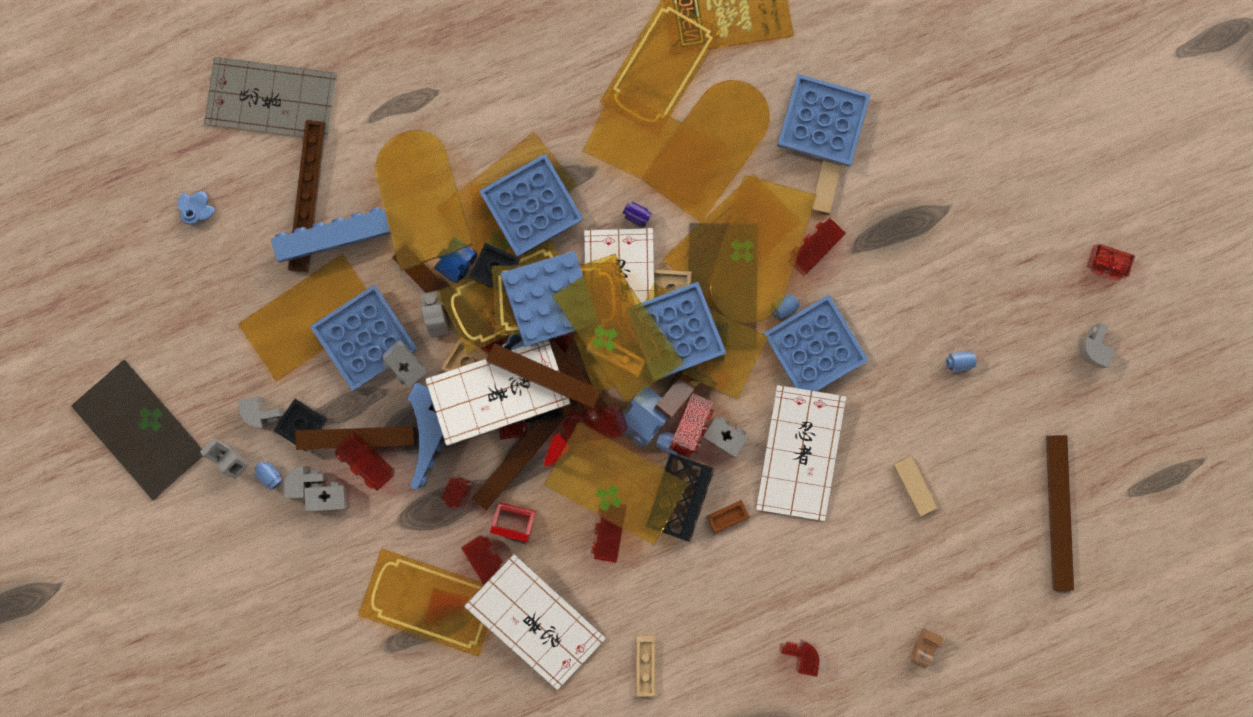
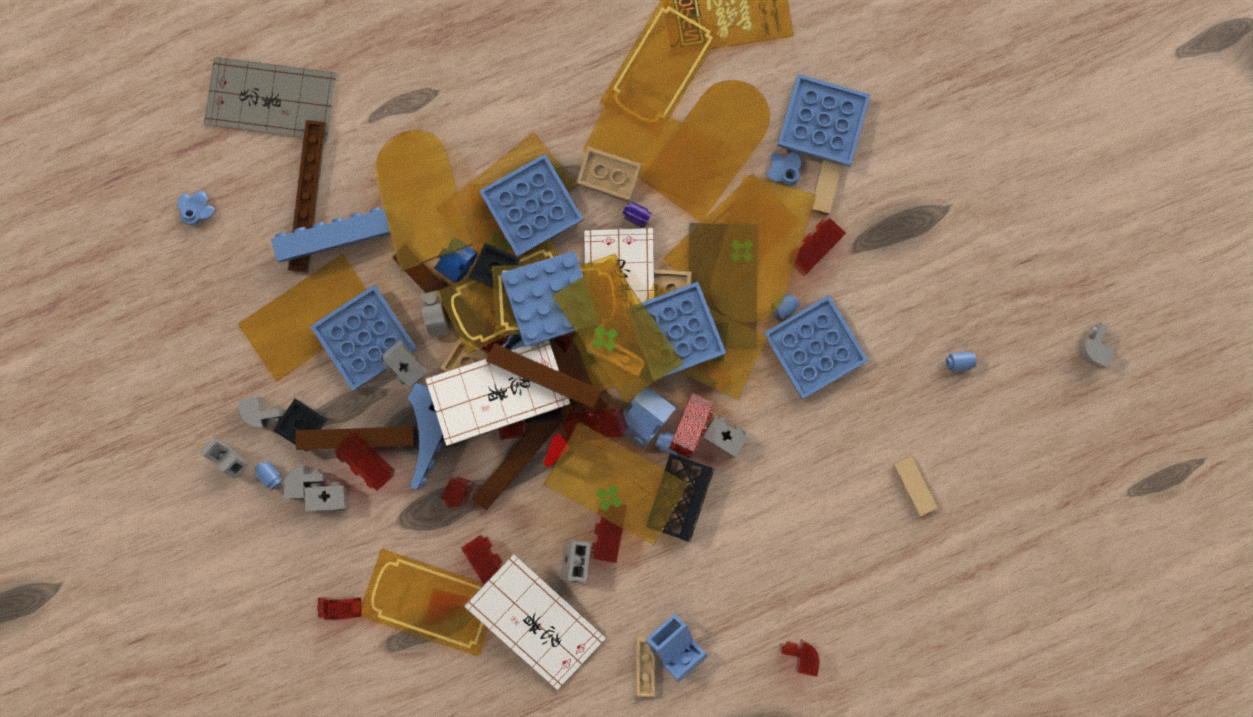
clear smoke piece [71,360,204,500] -> none
red tile [490,502,536,542] -> none
tile [655,368,703,419] -> none
dark orange tile [707,500,750,534] -> none
white piece [756,385,846,521] -> none
medium nougat leg [910,628,943,669] -> none
reddish brown tile [1046,435,1074,591] -> none
clear red brick [1086,243,1135,280] -> none
none -> clear red brick [317,596,361,620]
none -> light grey brick [561,540,591,582]
none -> tan tile [576,147,642,201]
none -> medium blue piece [645,614,708,682]
none -> medium blue plate [766,151,801,185]

